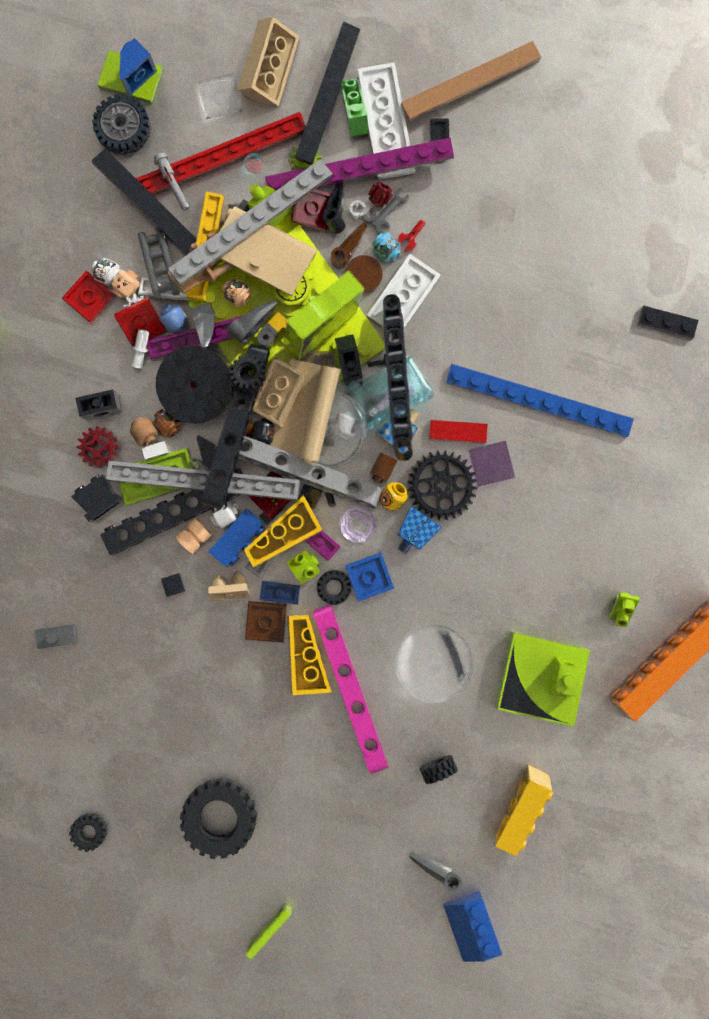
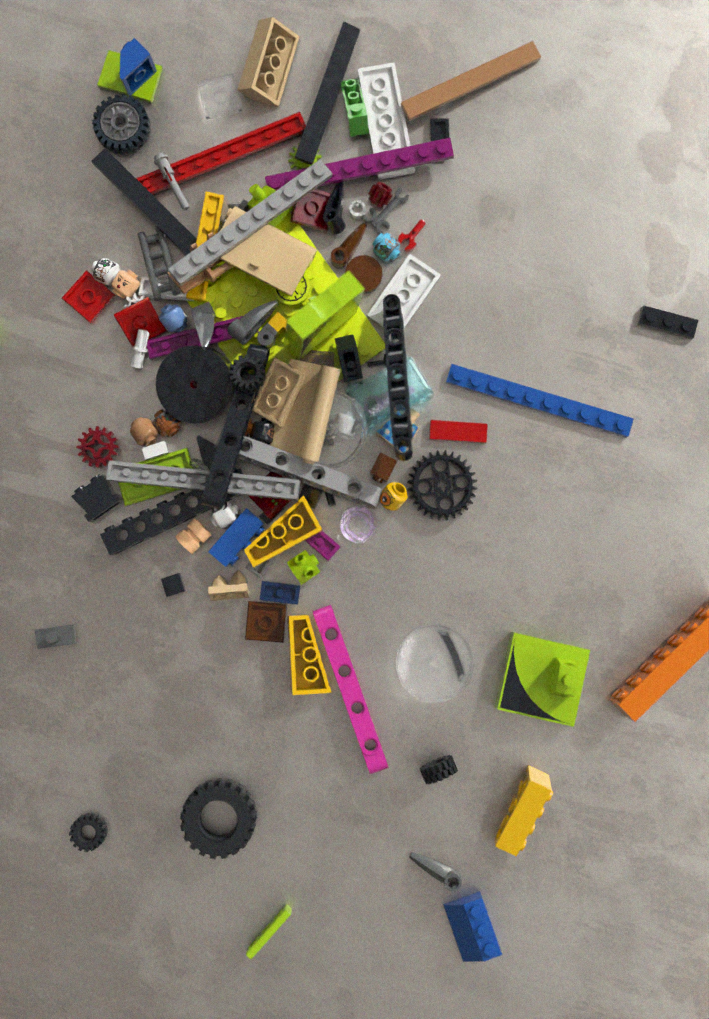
black brick [75,389,122,420] -> none
light nougat head [222,278,252,307] -> none
clear light blue tile [244,153,263,174] -> none
black tyre [317,570,351,605] -> none
blue plate [345,552,394,602] -> none
torso [398,506,441,555] -> none
clear purple tile [468,440,515,487] -> none
lime hips [610,592,640,627] -> none

